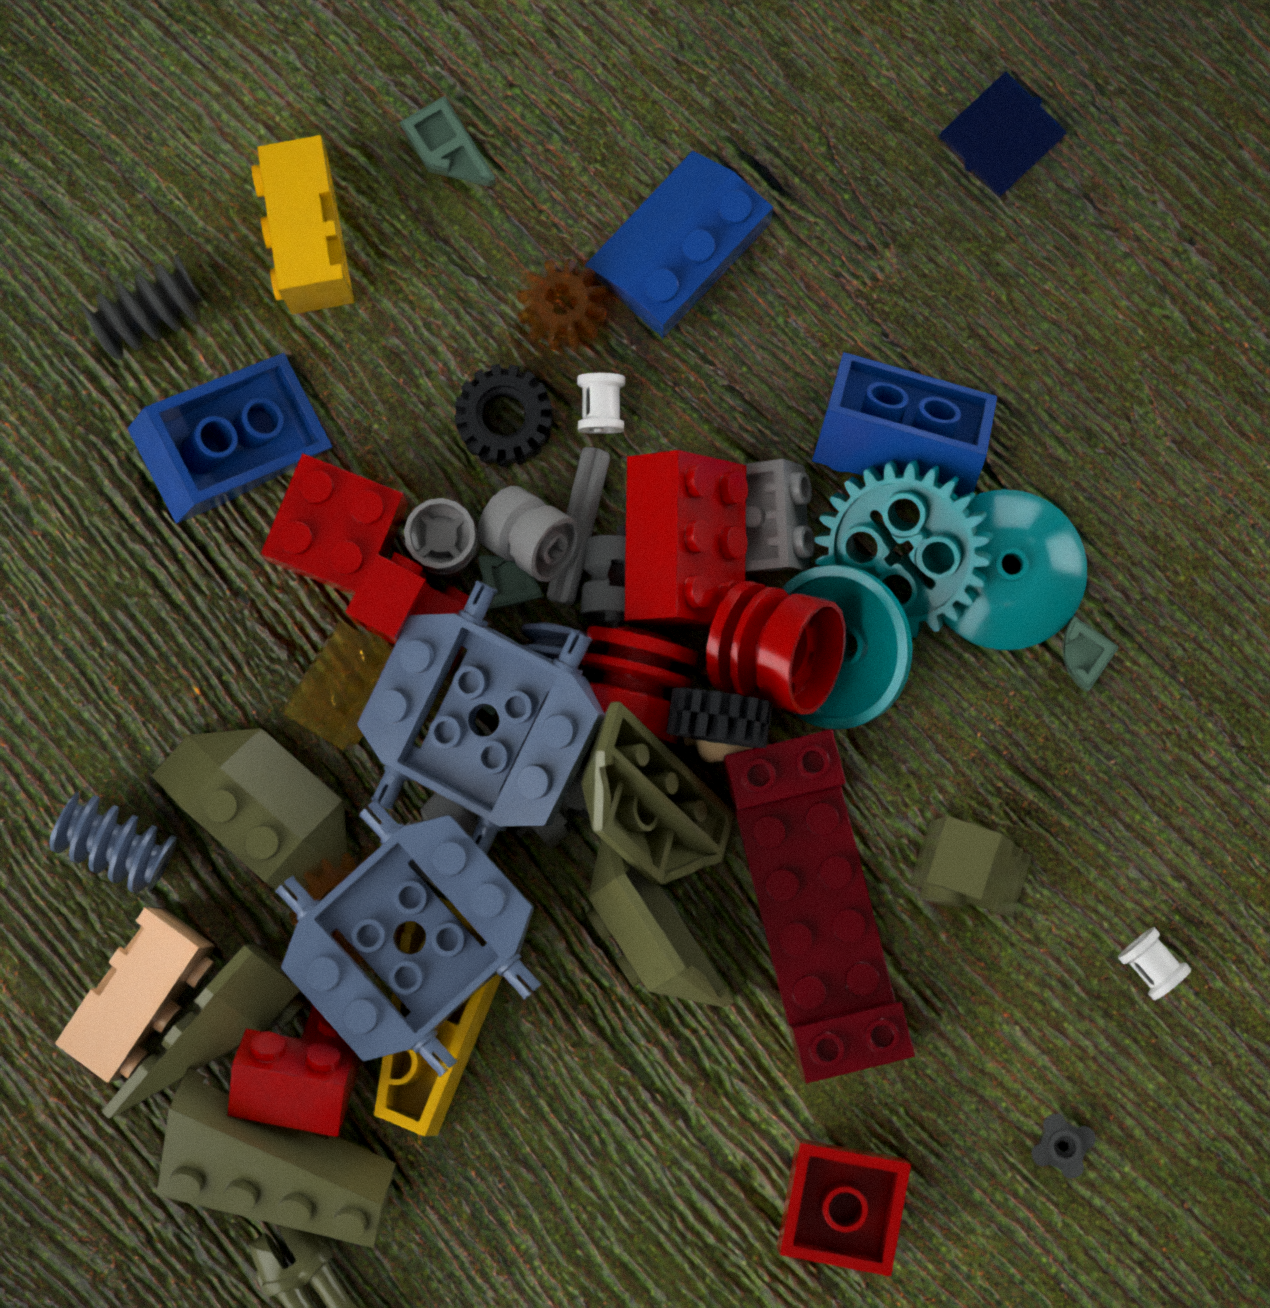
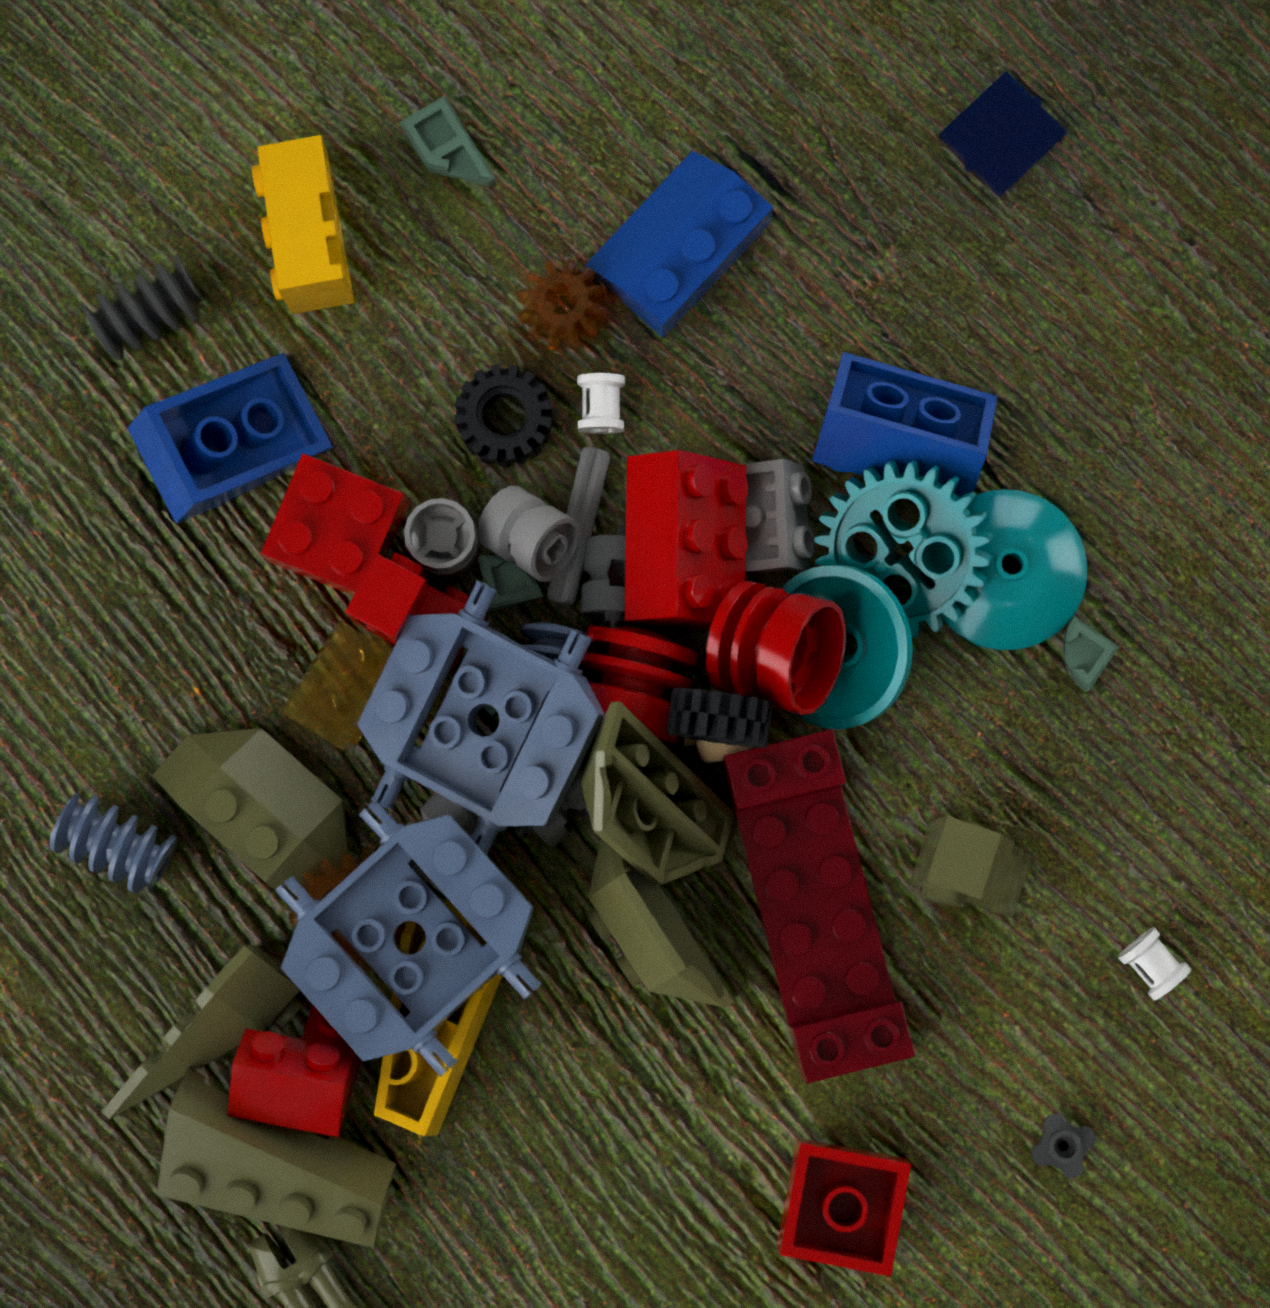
light nougat wedge [55,908,216,1083] -> none

